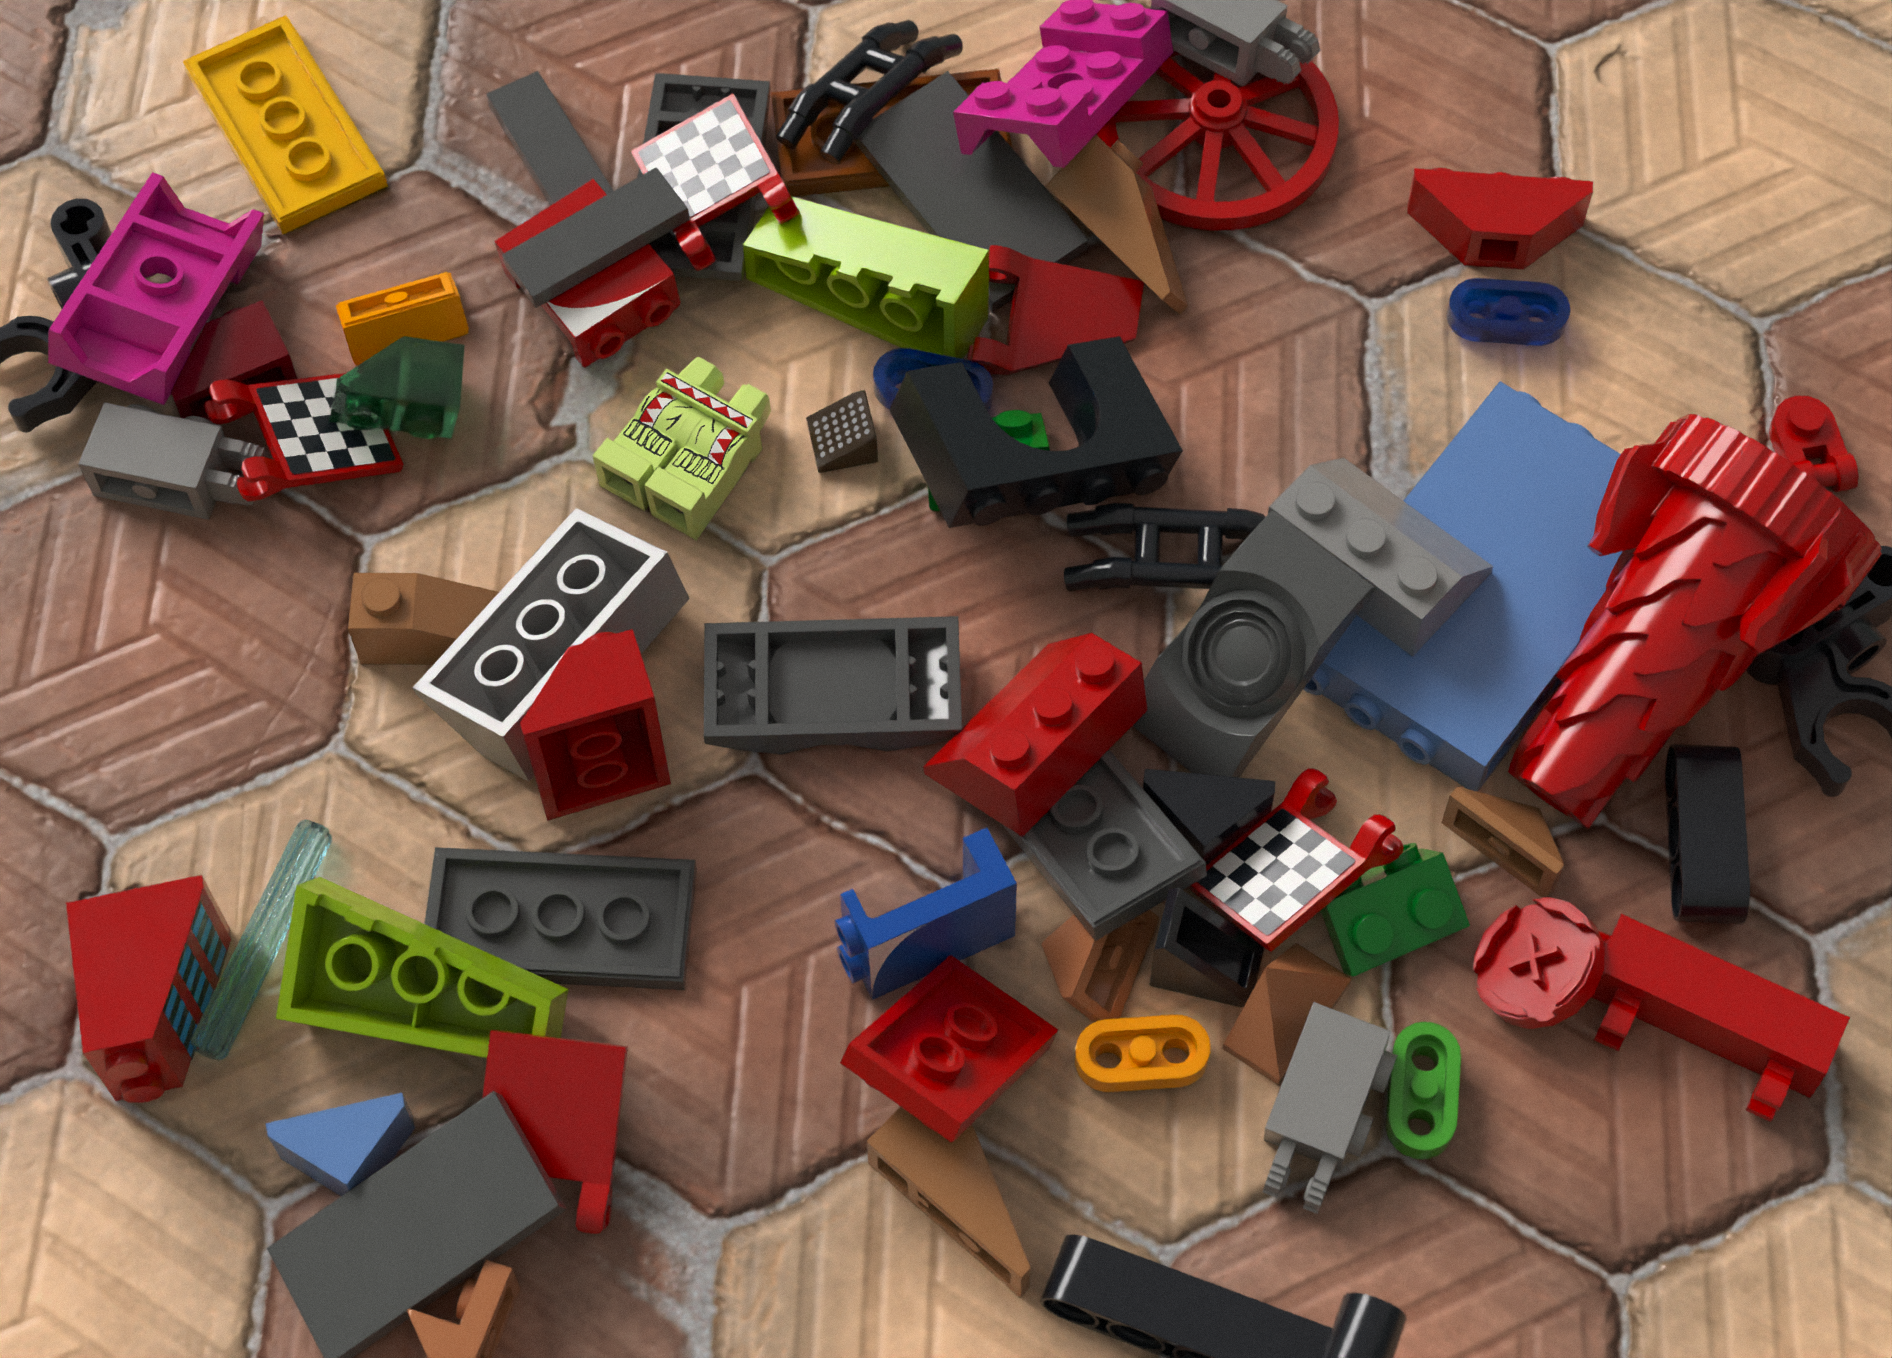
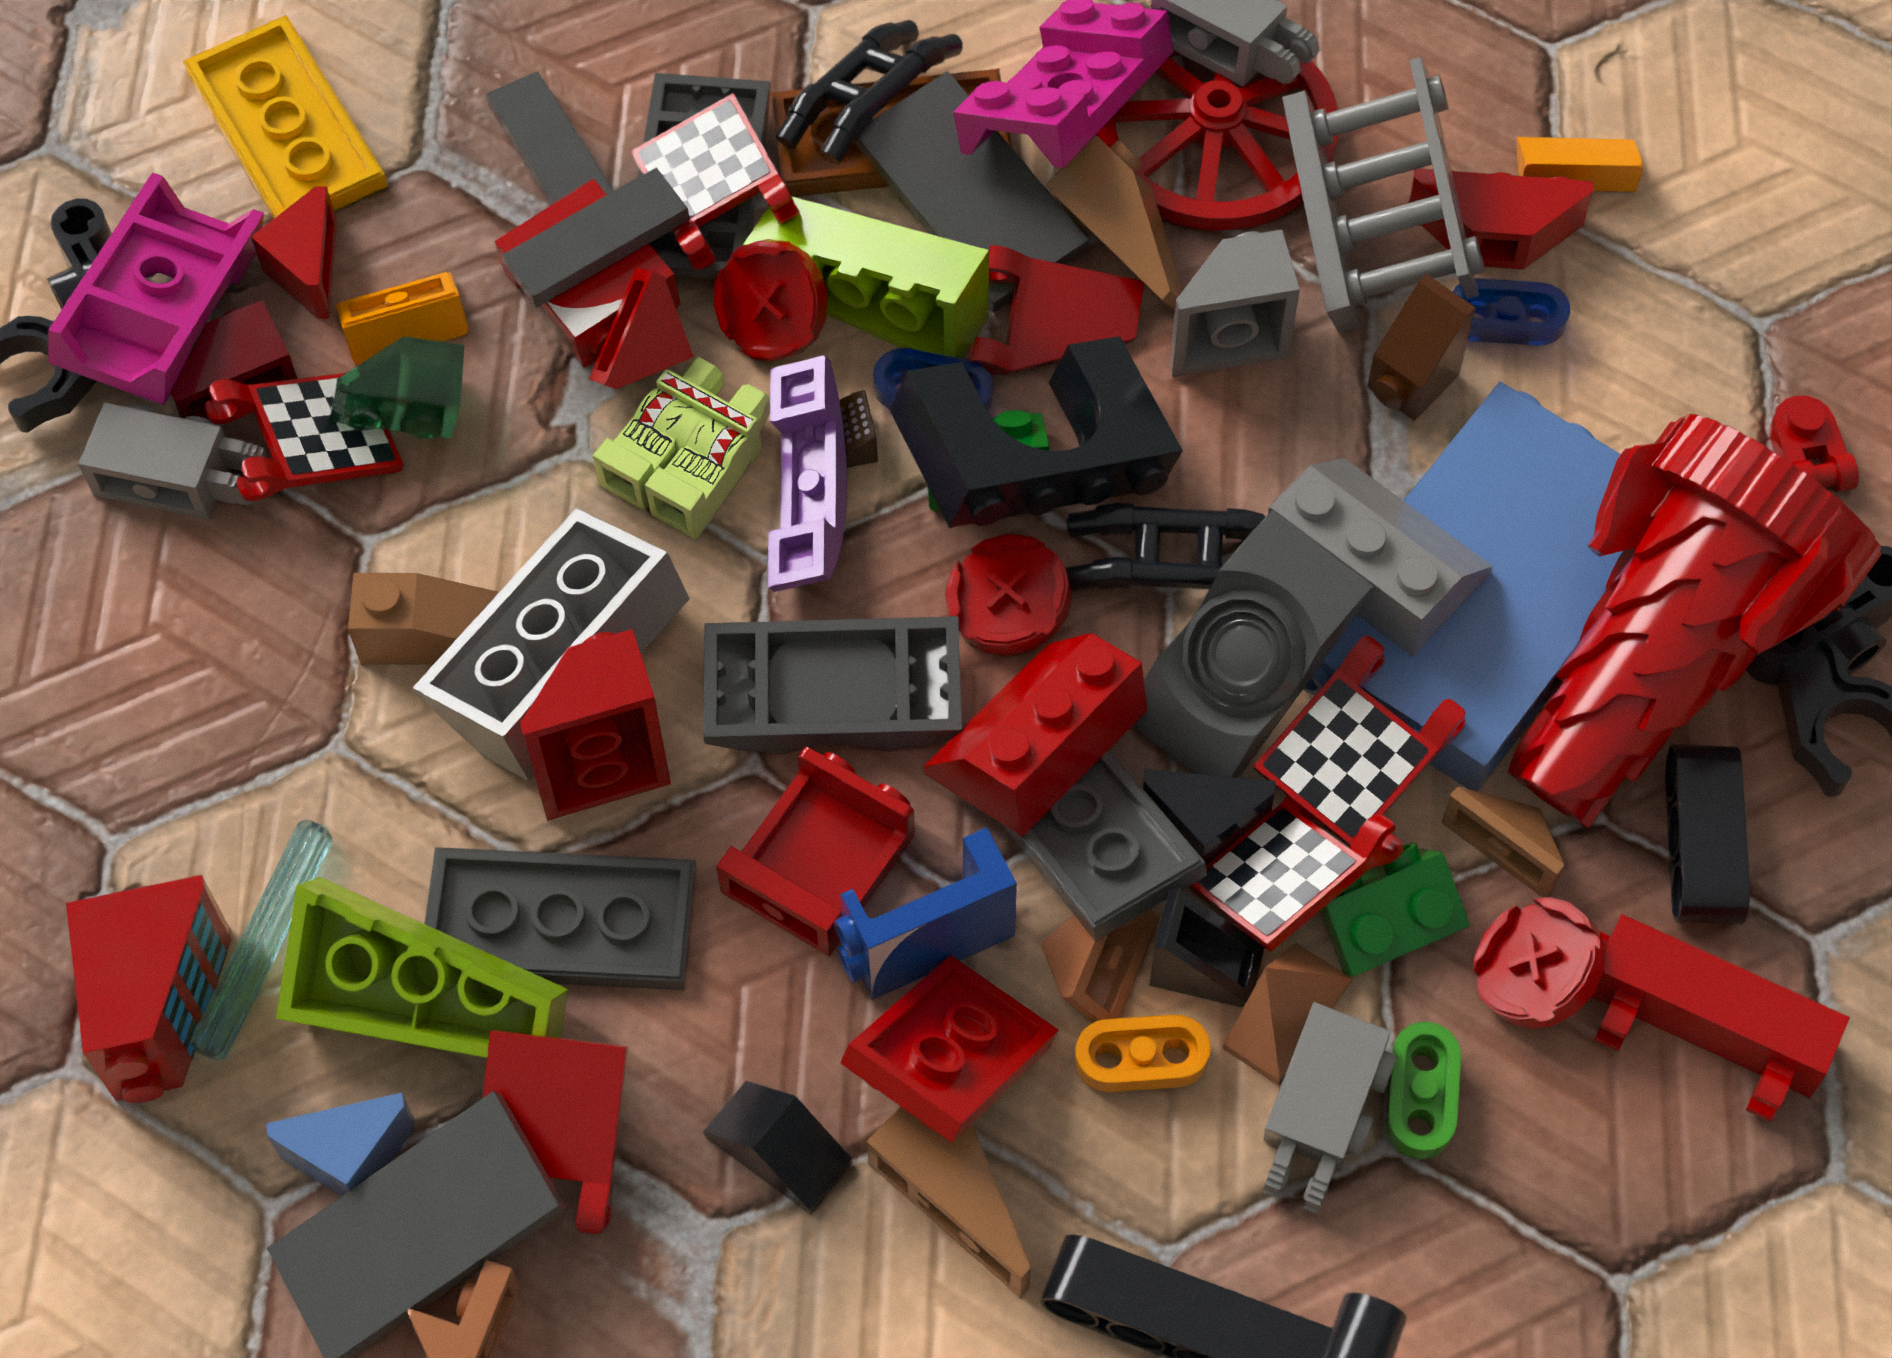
none -> red slope [251,186,337,319]
none -> red slope [589,268,694,390]
none -> black slope [703,1081,853,1215]
none -> red tile [713,239,828,362]
none -> red panel [716,747,915,957]
none -> medium lavender slope [768,355,847,592]
none -> red tile [945,534,1072,656]
none -> light grey slope [1169,230,1300,377]
none -> flag [1253,635,1466,847]
none -> light grey fence [1282,57,1485,333]
none -> reddish brown slope [1367,274,1476,421]
none -> light orange slope [1516,137,1643,192]

